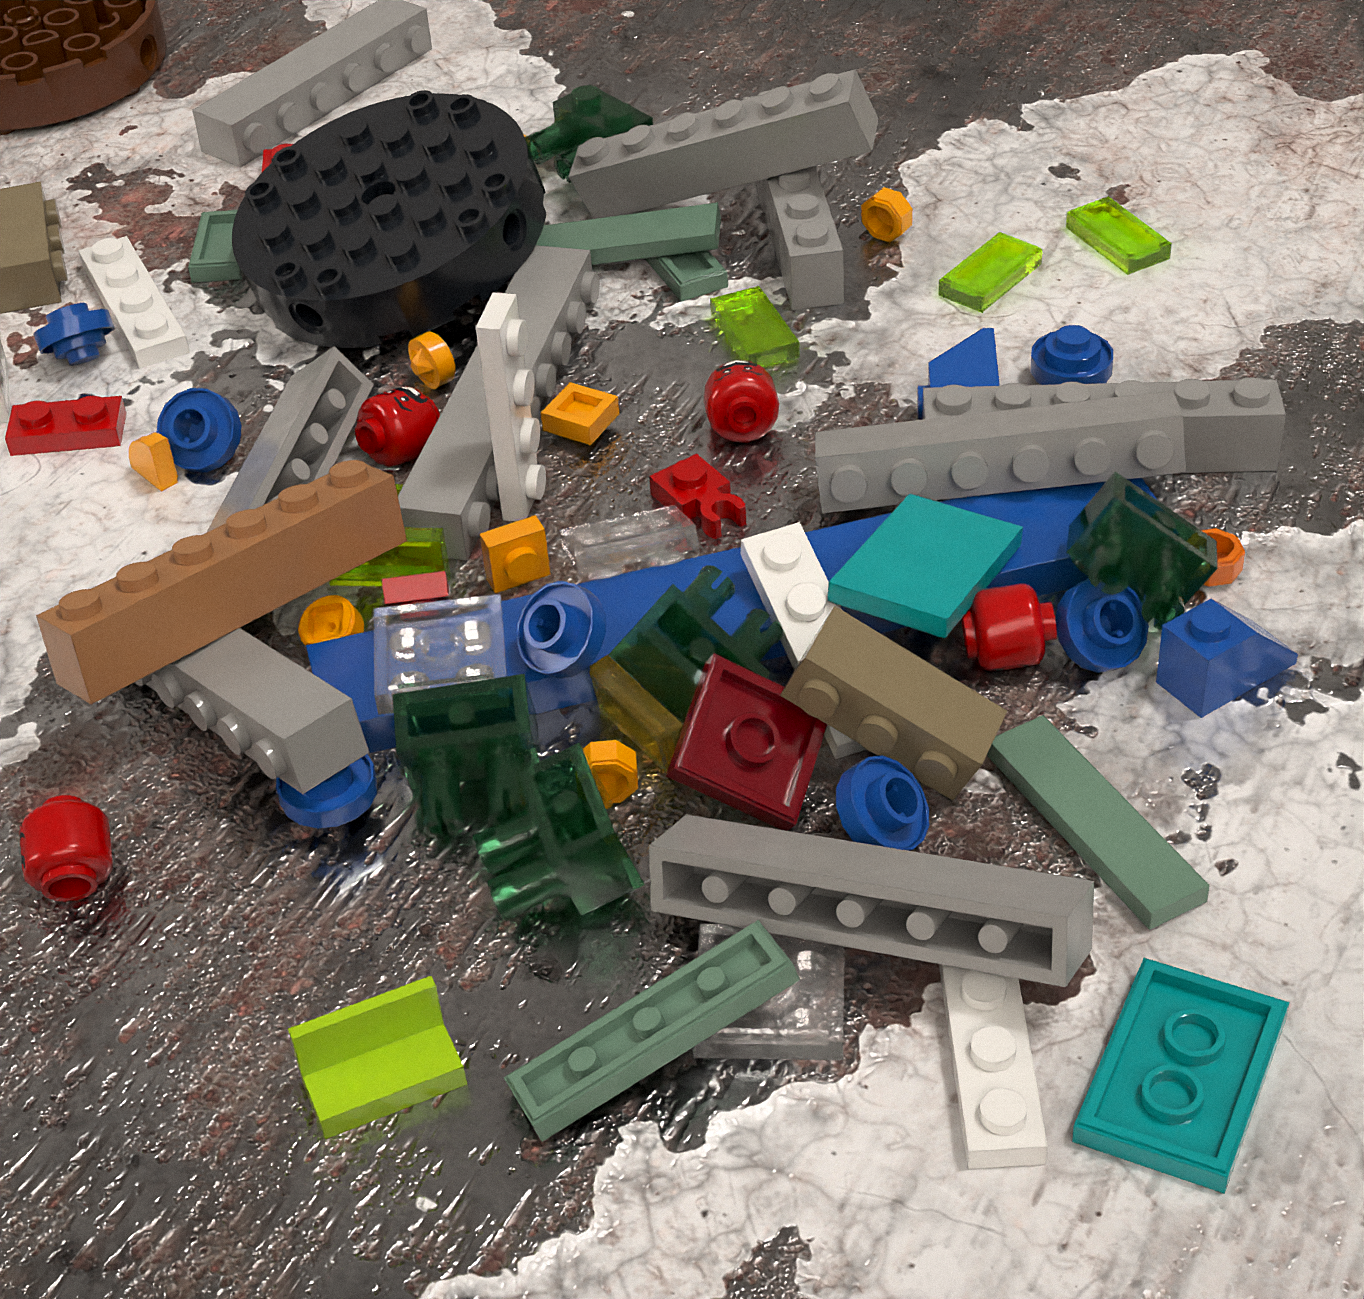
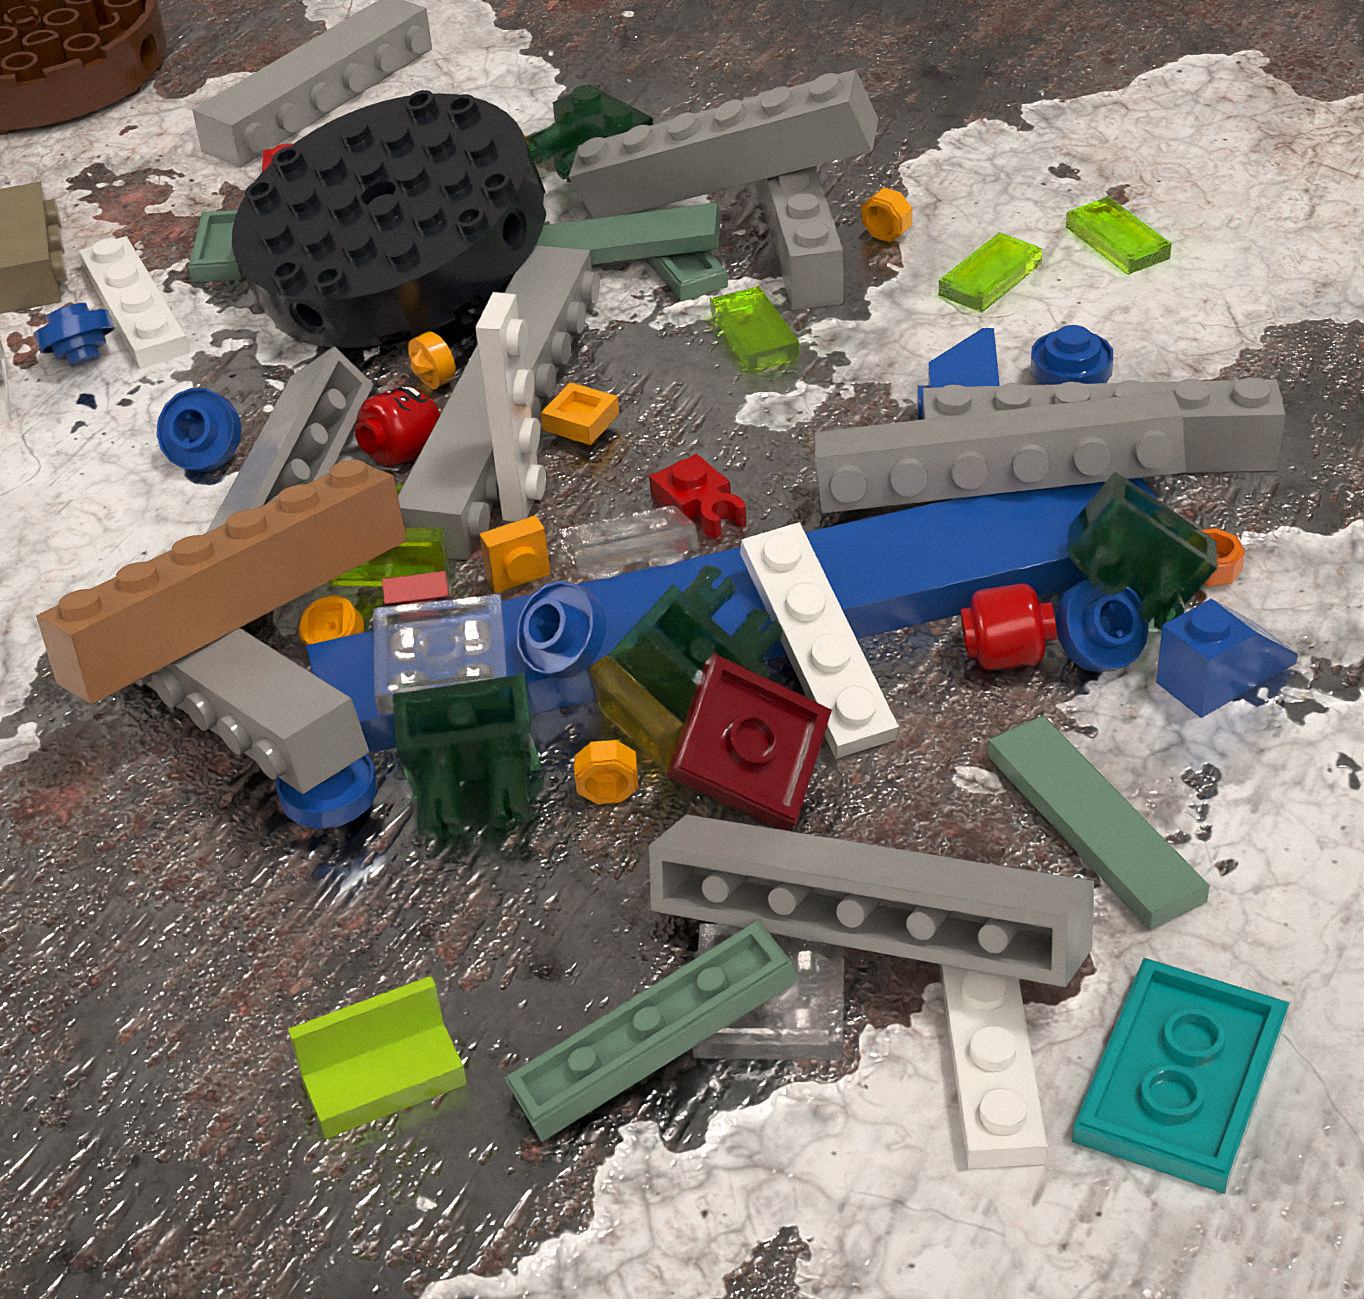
red plate [5,395,126,456] -> none
red head [19,795,113,902] -> none
light orange tile [128,432,178,492] -> none
clear green brick [473,742,645,922] -> none
red head [704,360,780,443] -> none
dark tan brick [780,606,1007,801] -> none
teal tile [827,494,1023,638] -> none
blue plate [836,755,929,851] -> none

